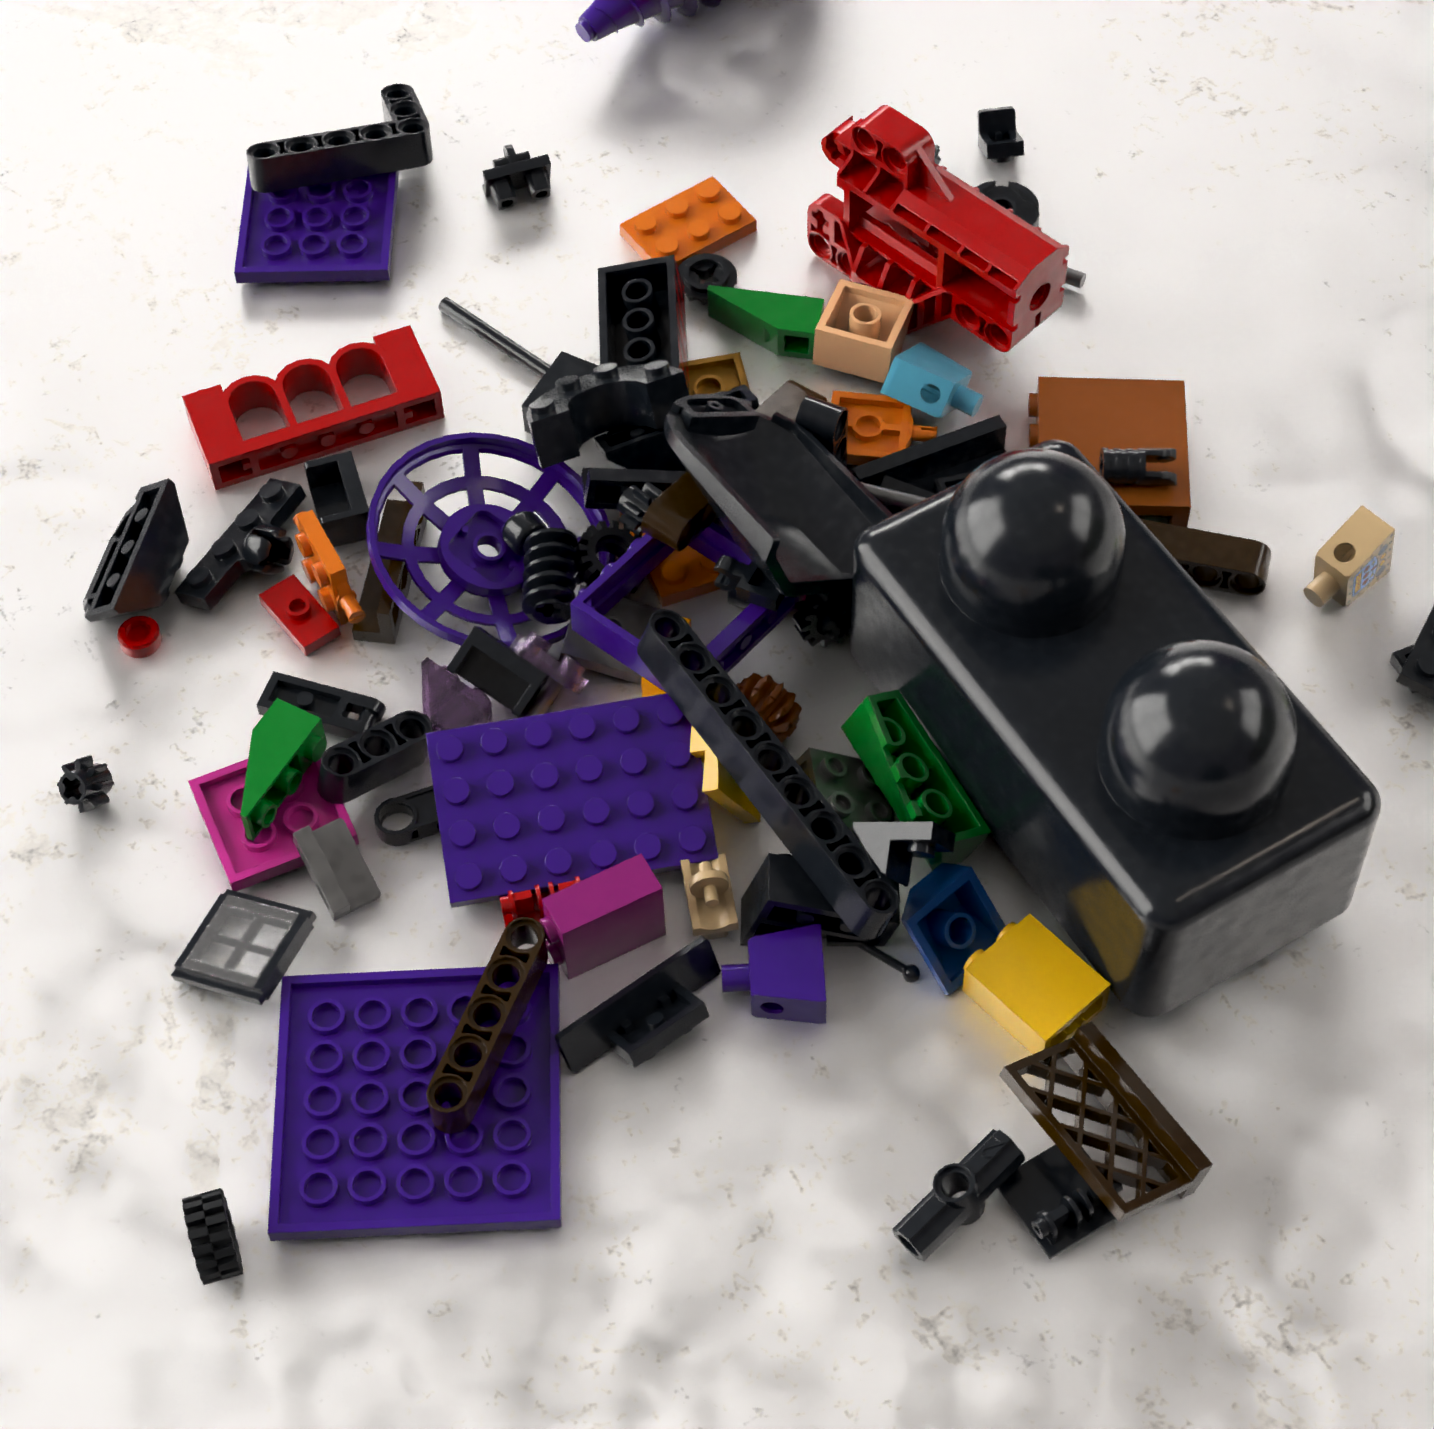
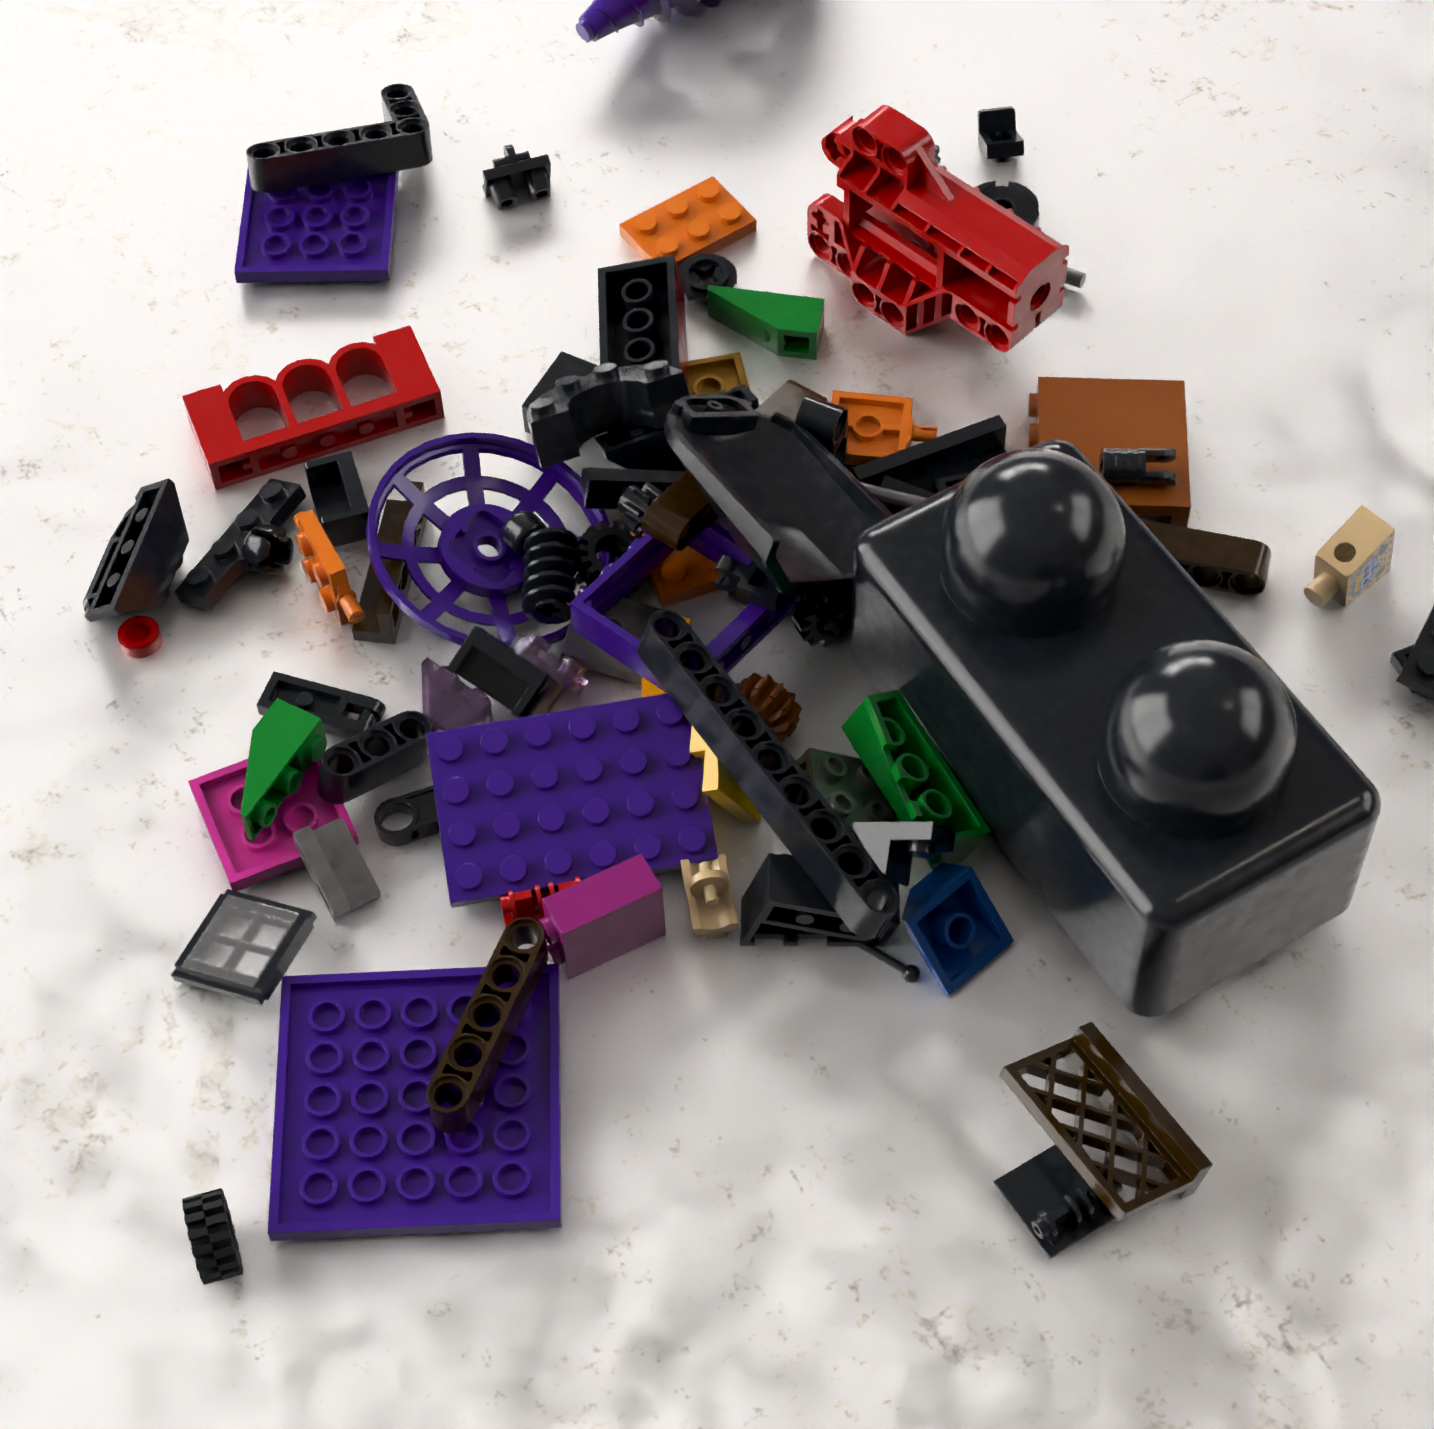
black gear [57,755,114,813] -> none
red plate [258,574,341,656] -> none
bar [438,297,551,378] -> none
black bracket [555,936,721,1072] -> none
dark purple torso [721,924,827,1024] -> none
light nougat slope [812,279,915,383] -> none
medium azure torso [880,342,984,418] -> none
black piece [892,1129,1025,1261] -> none
yellow brick [962,913,1111,1054] -> none

